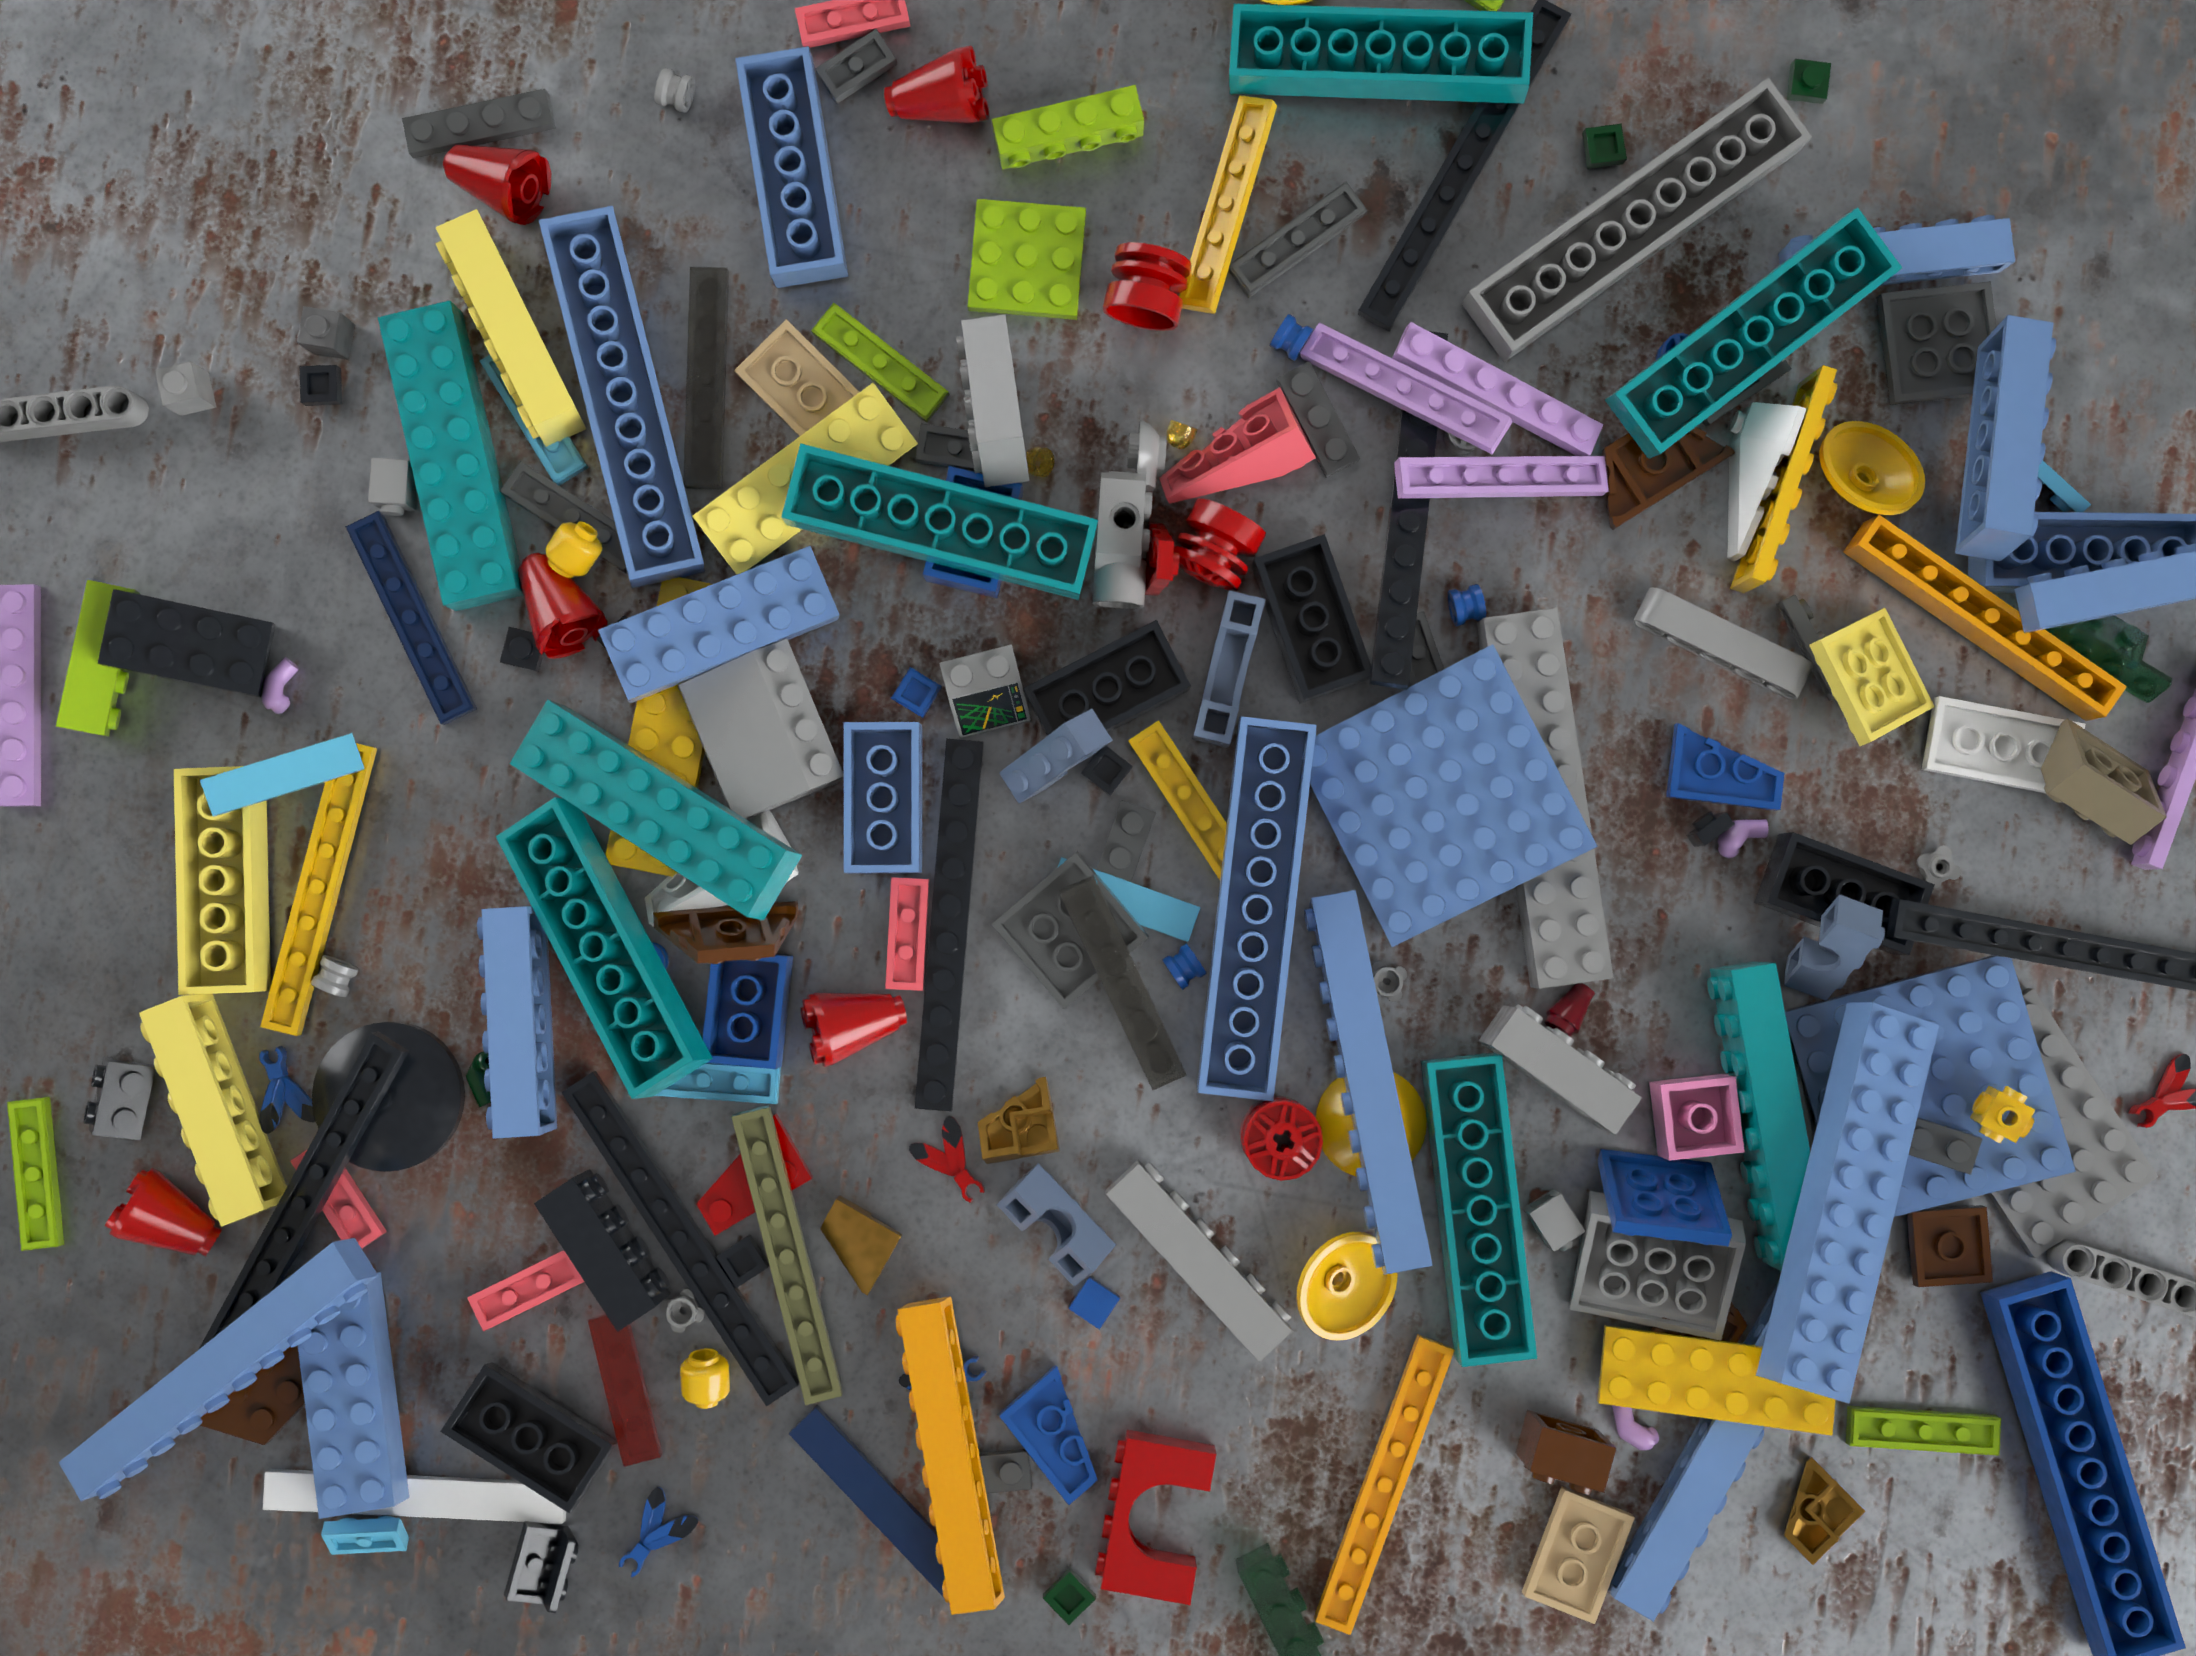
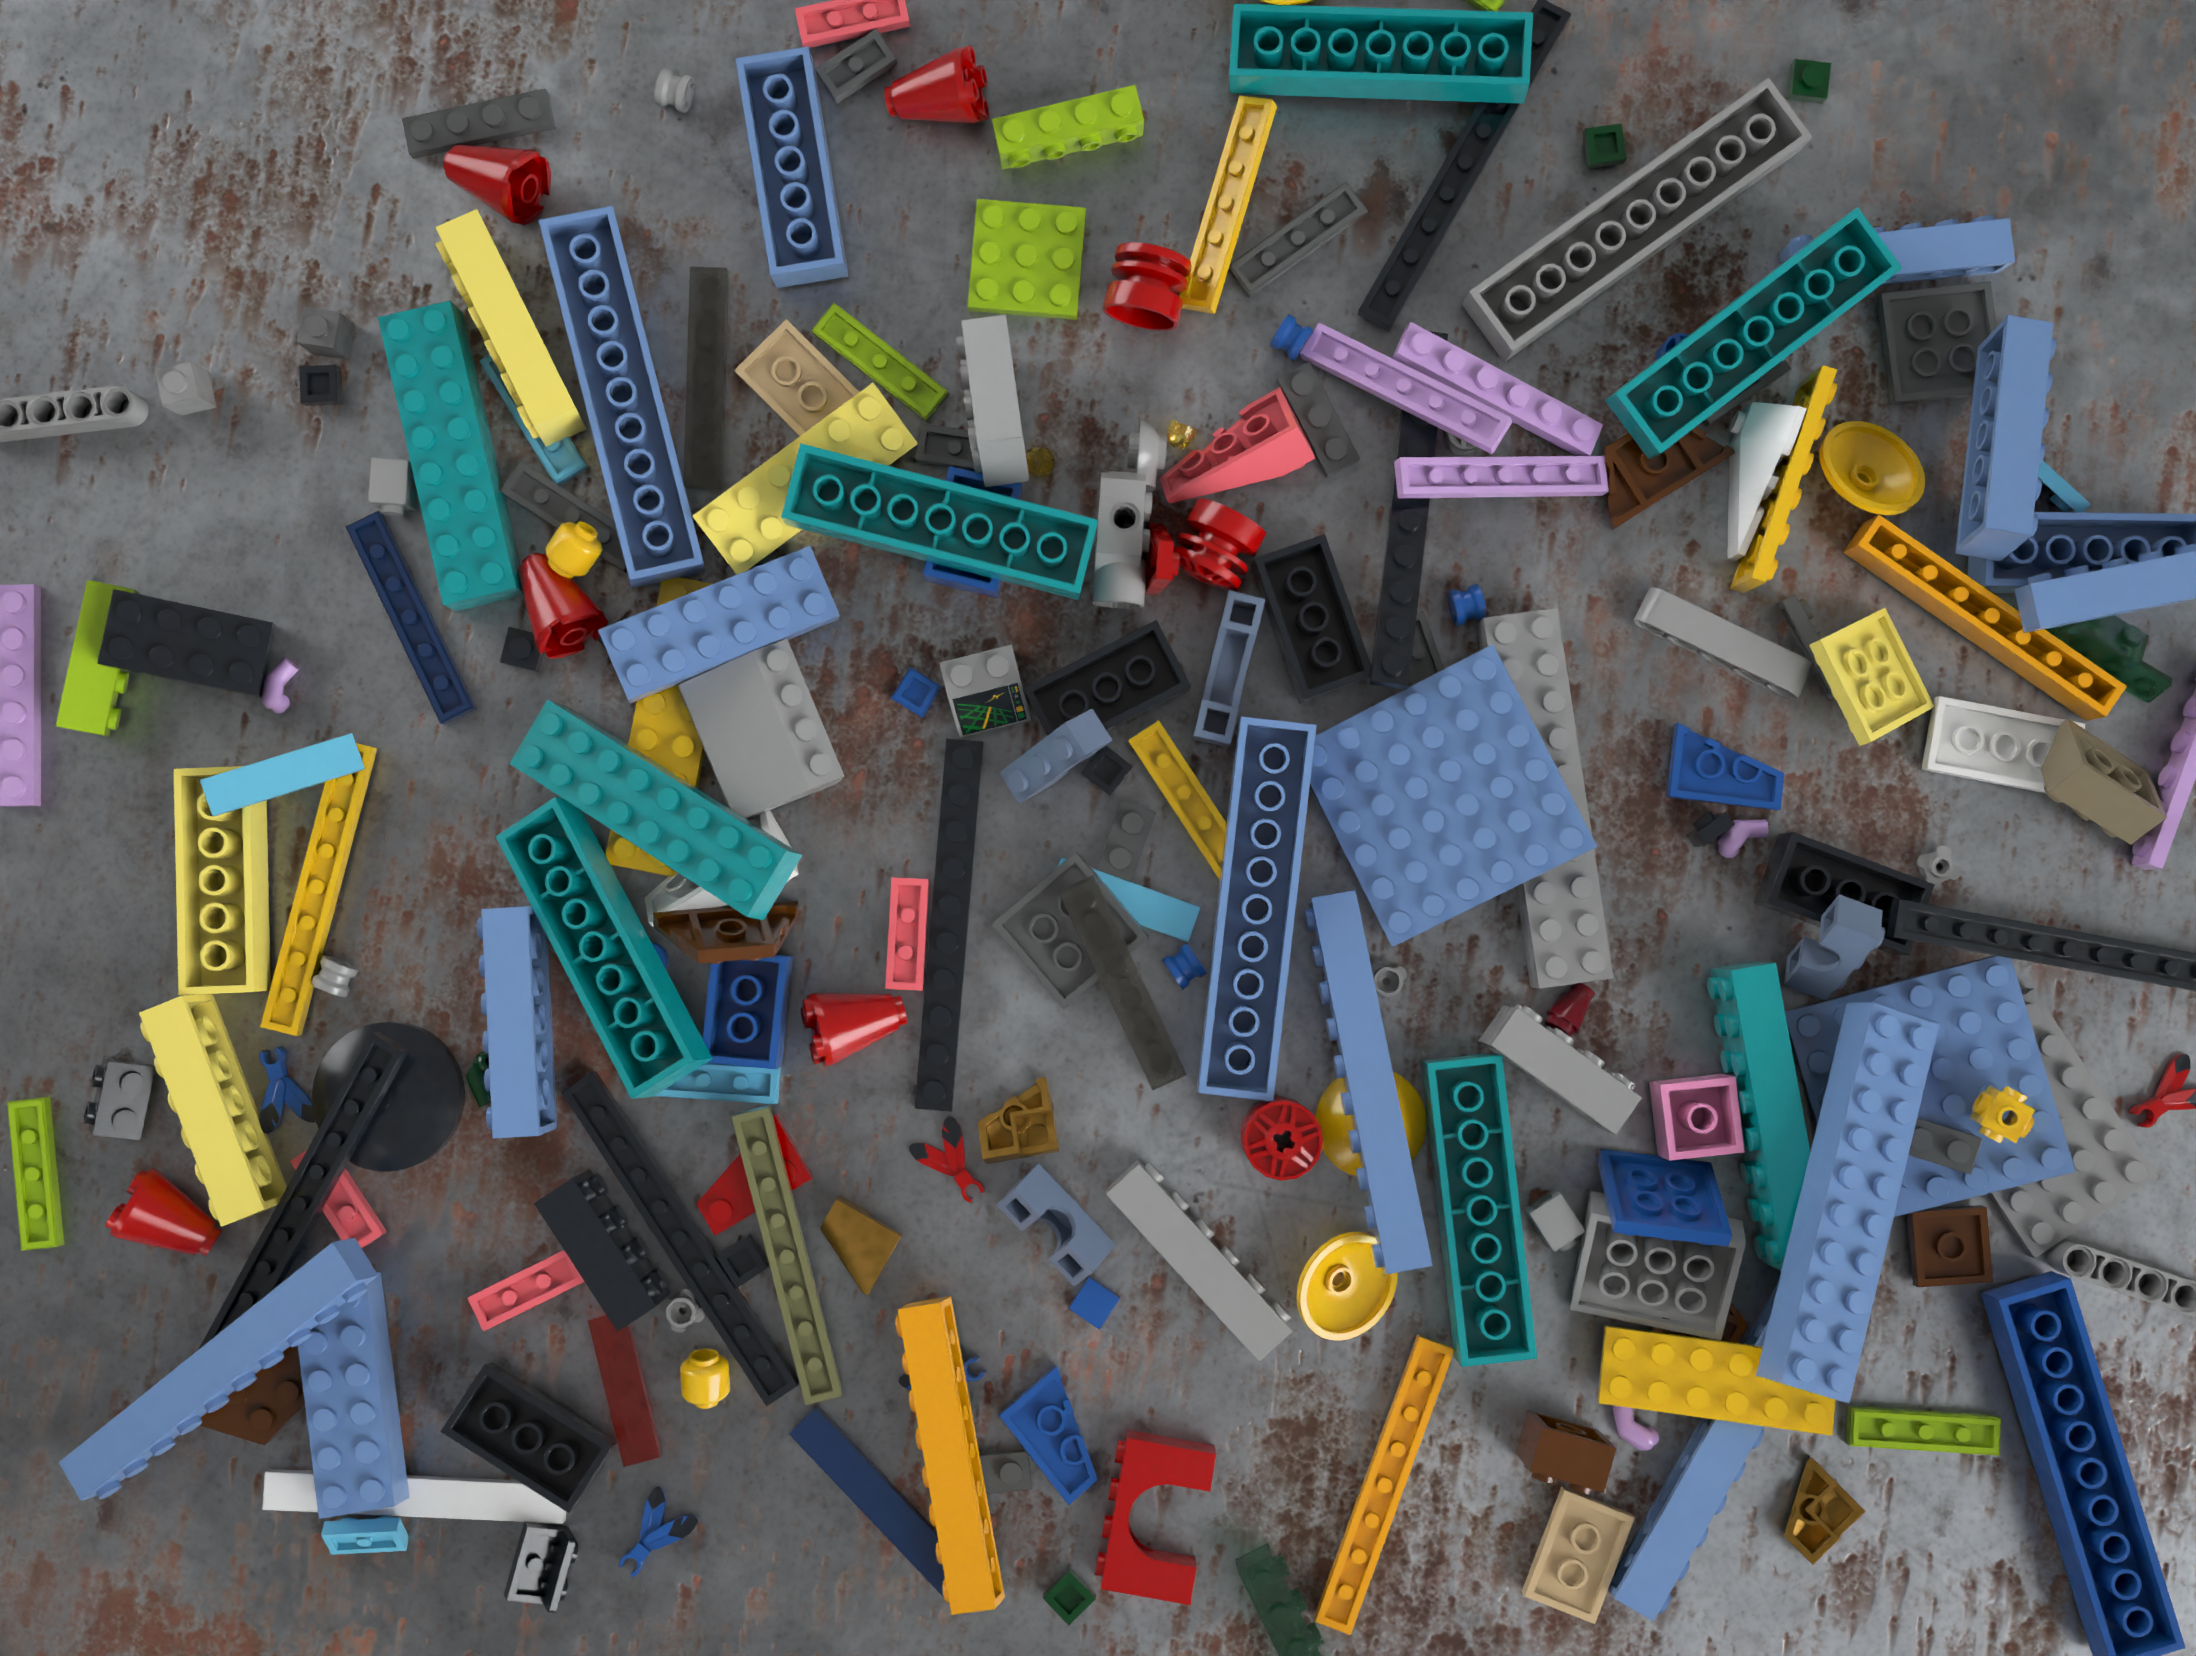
medium blue brick [844,722,922,874] -> none

